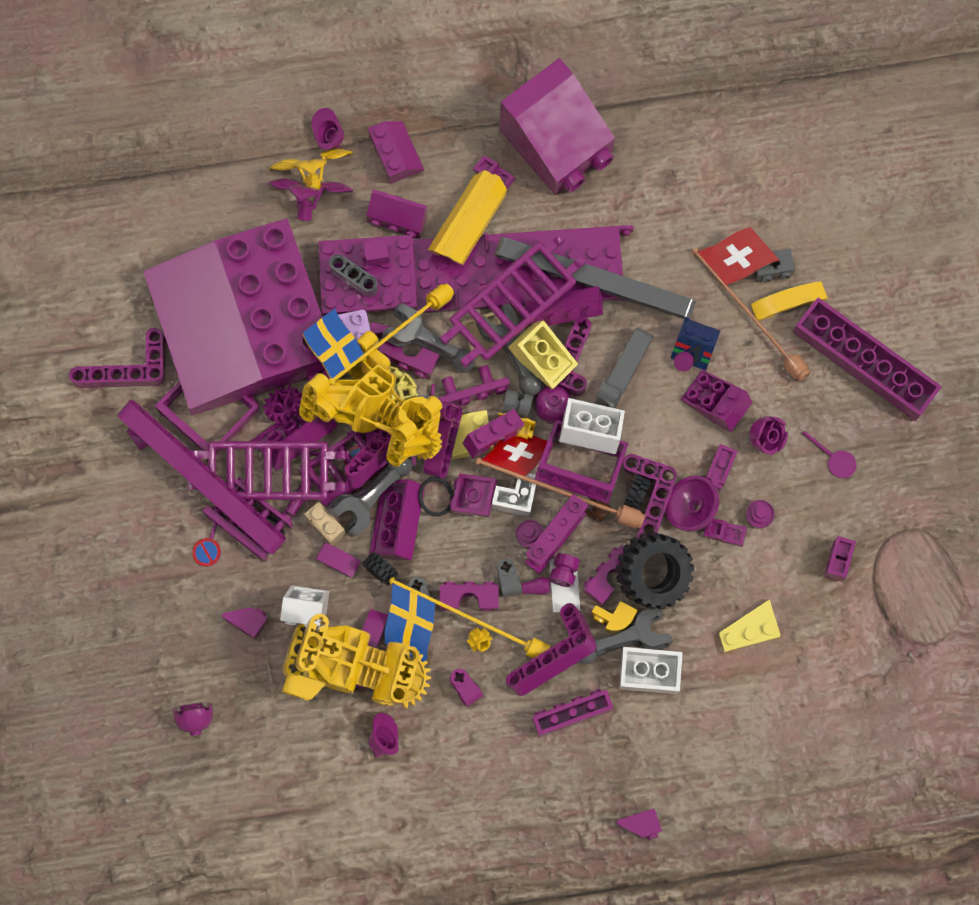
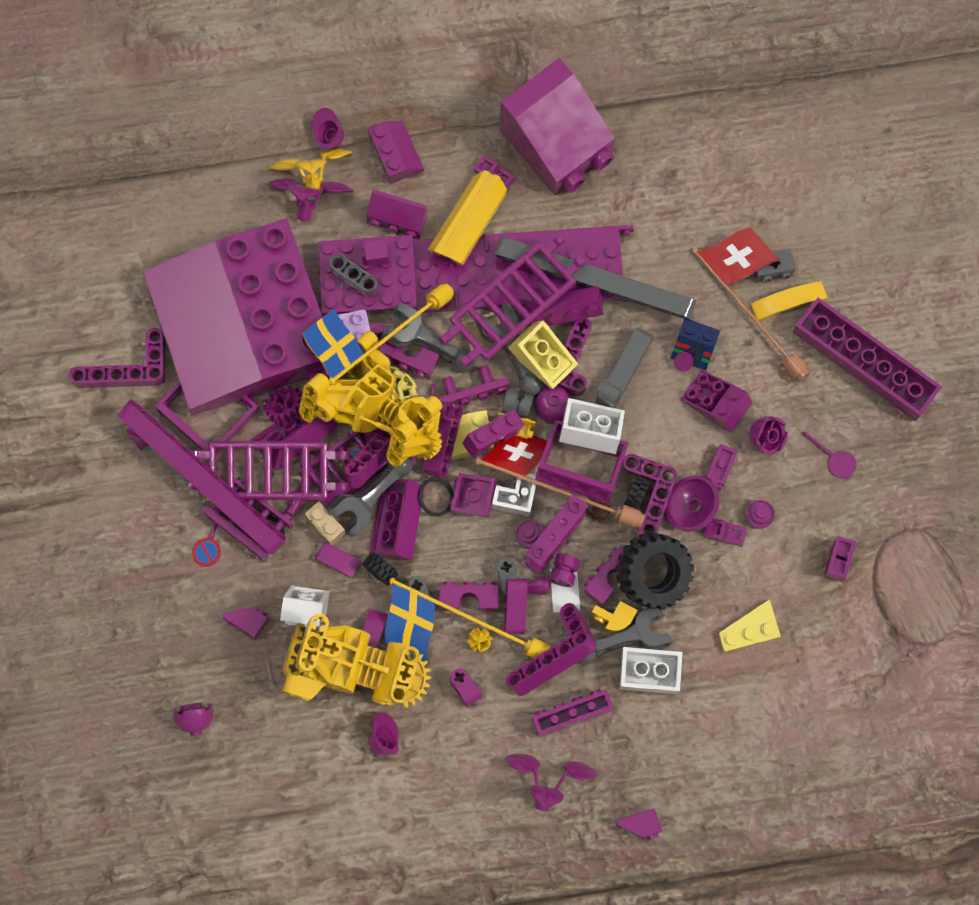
none -> magenta beam [504,579,527,634]
none -> magenta plant [504,754,598,811]

